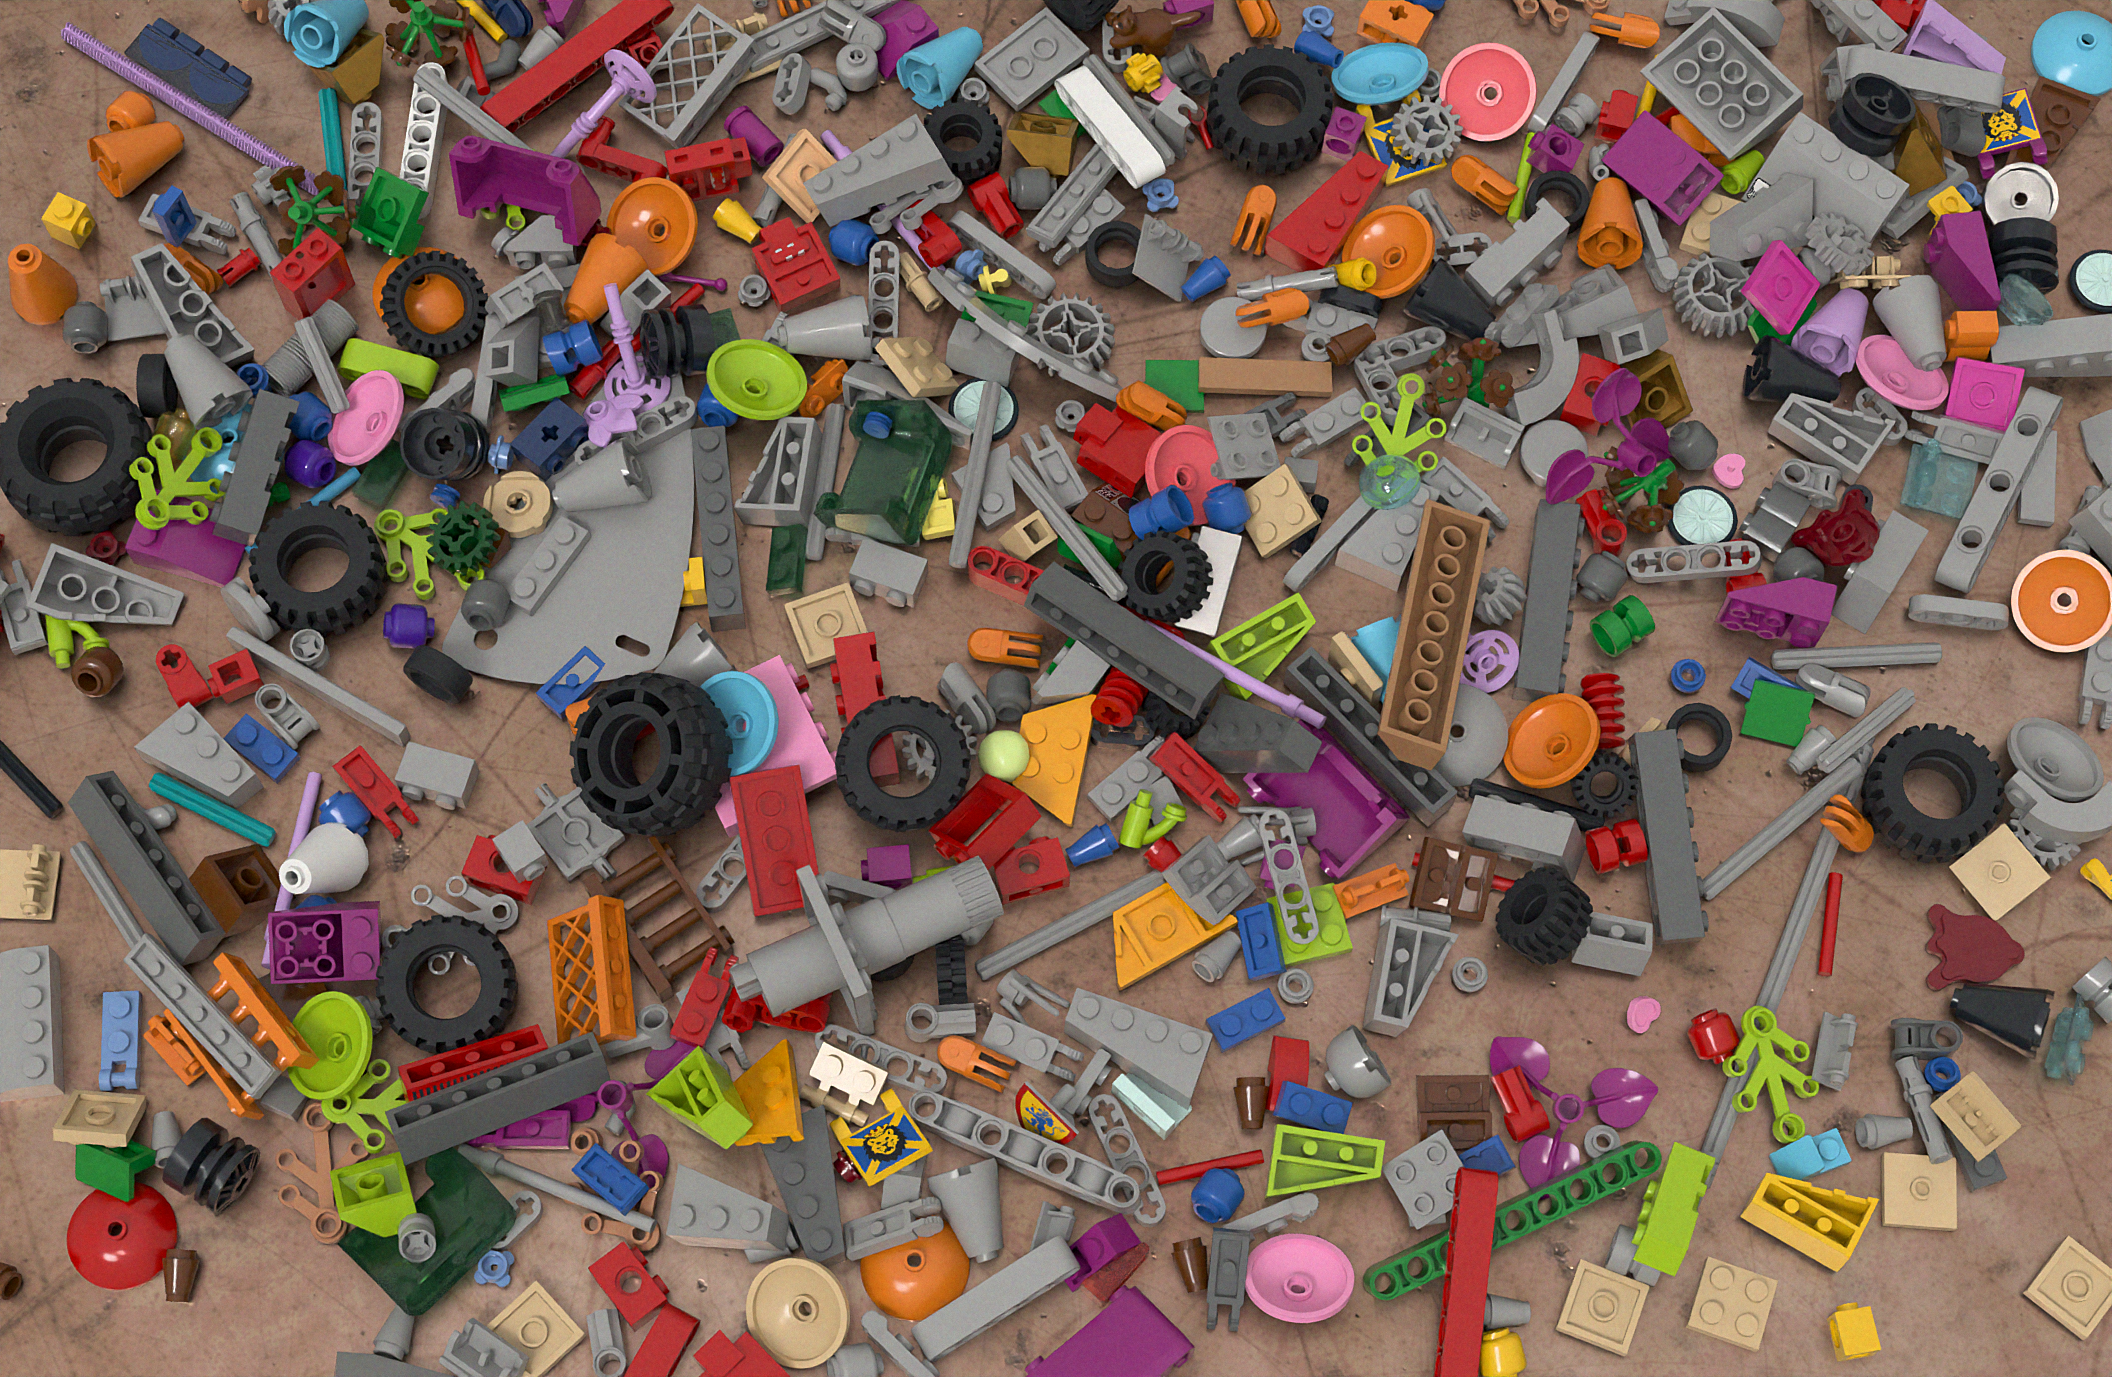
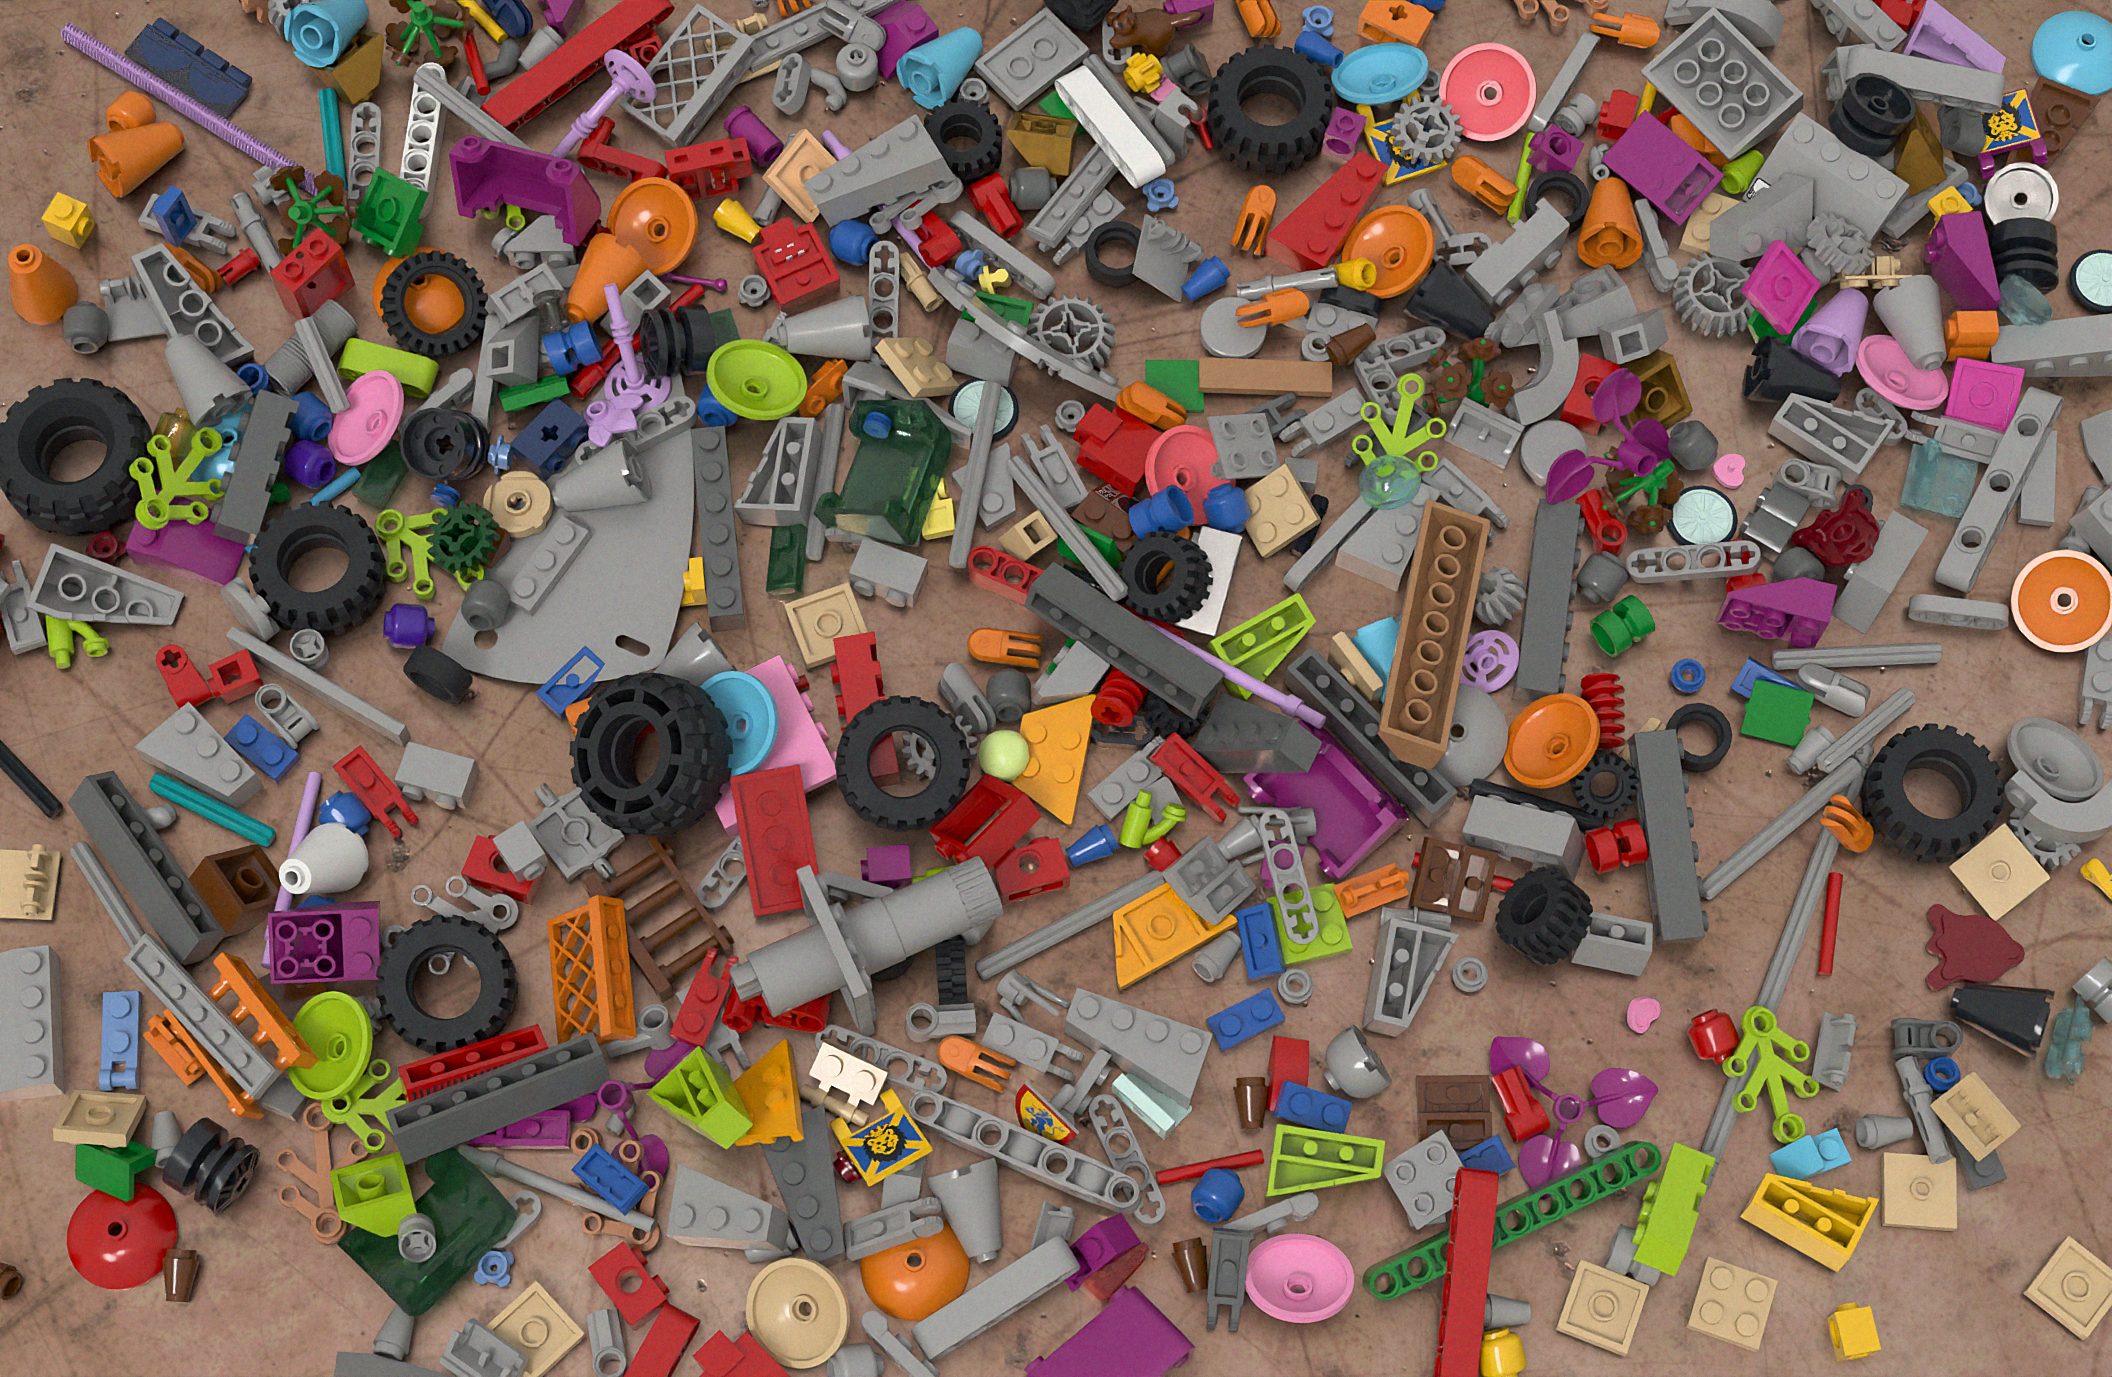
reddish brown head [71,646,124,697] -> none
black tyre [136,354,178,418] -> none

